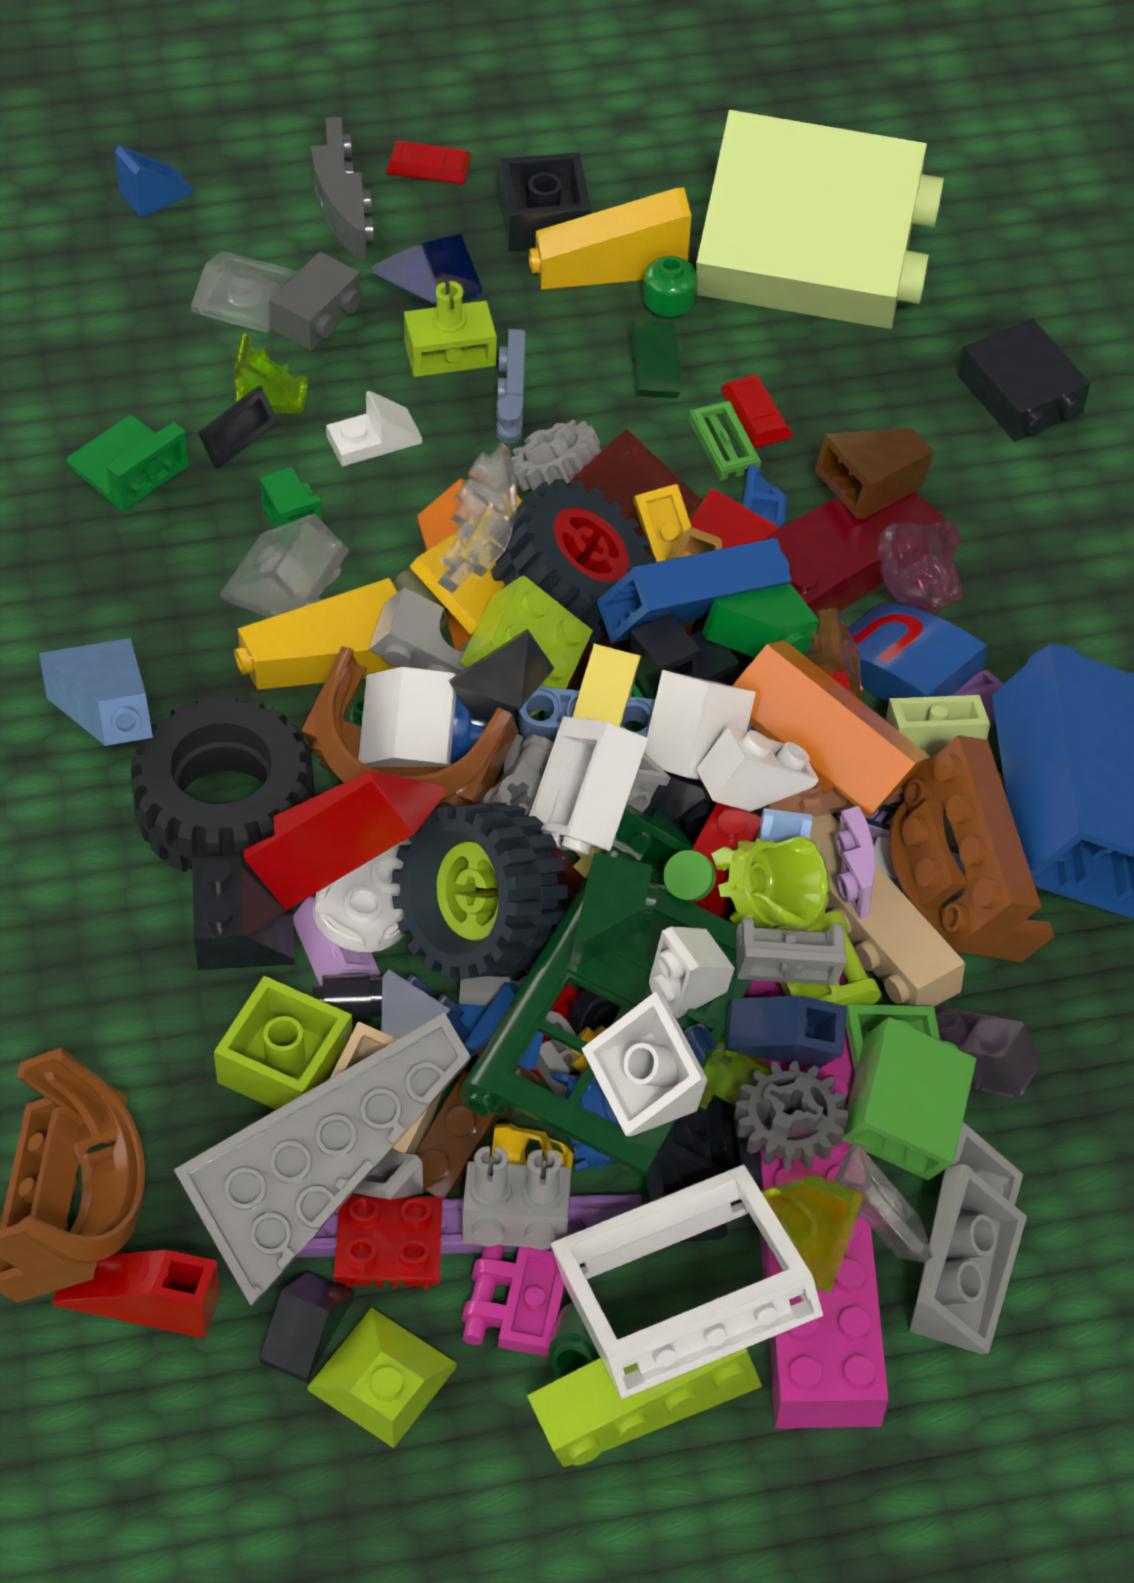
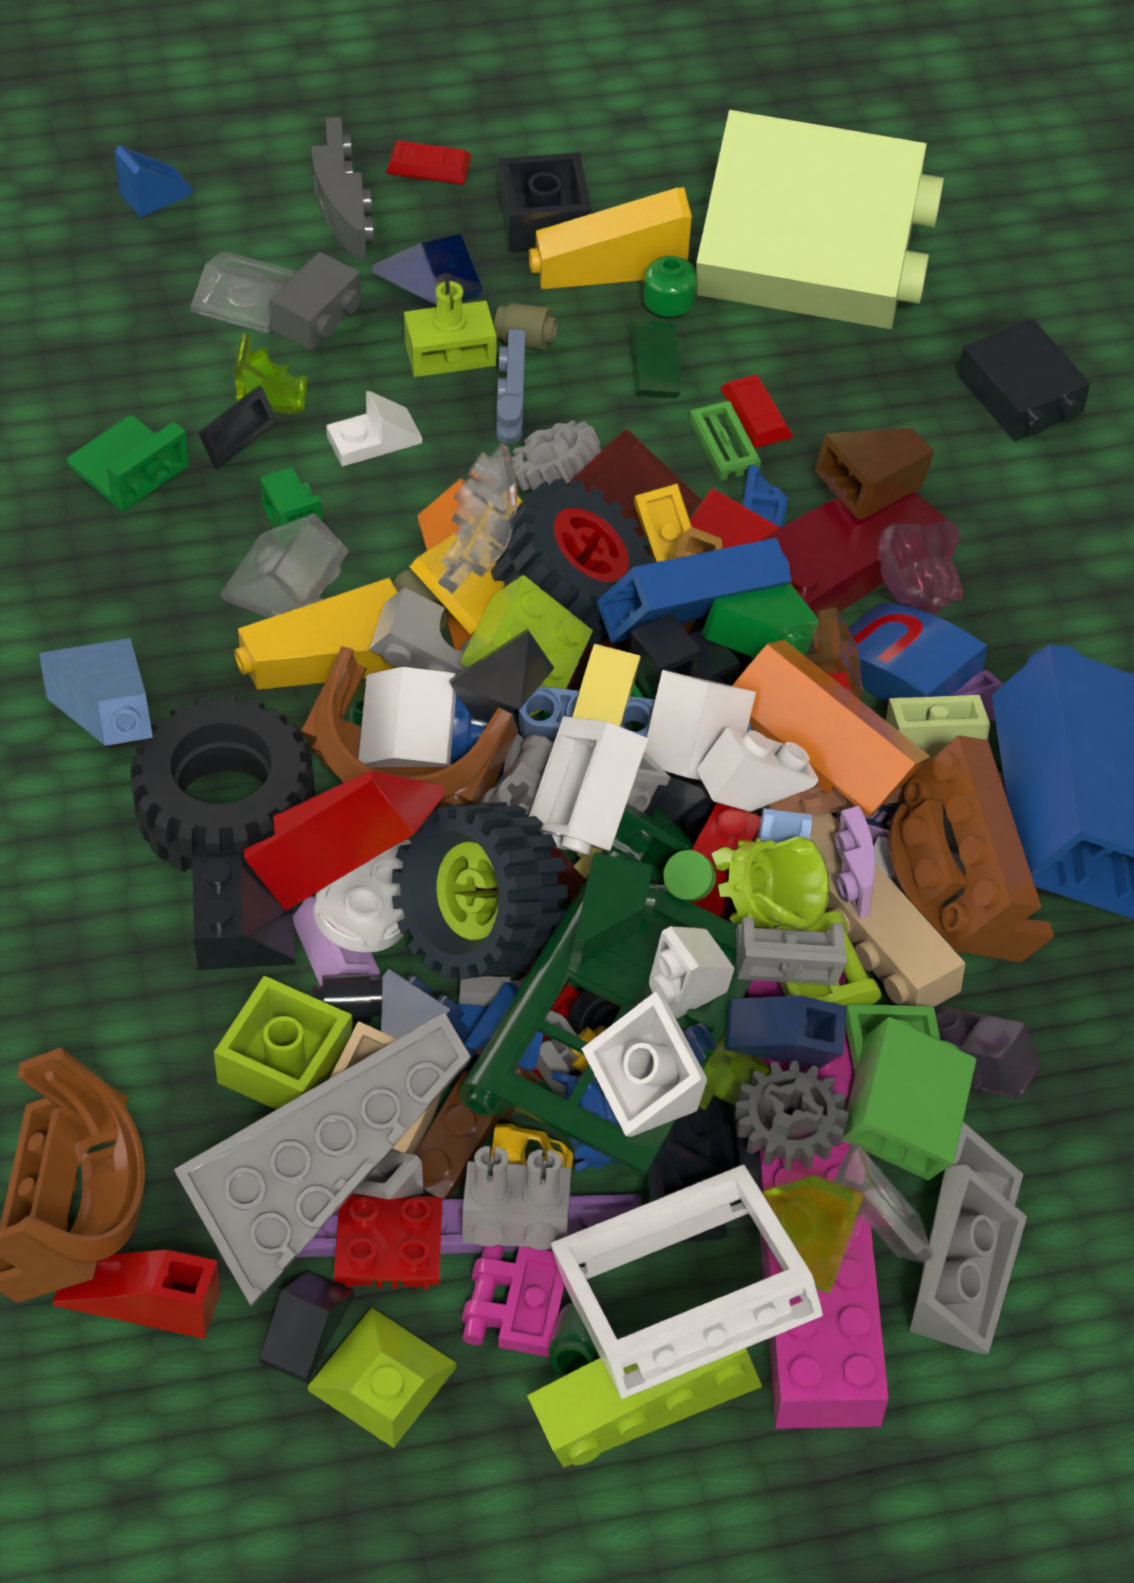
none -> olive brick [494,302,558,350]

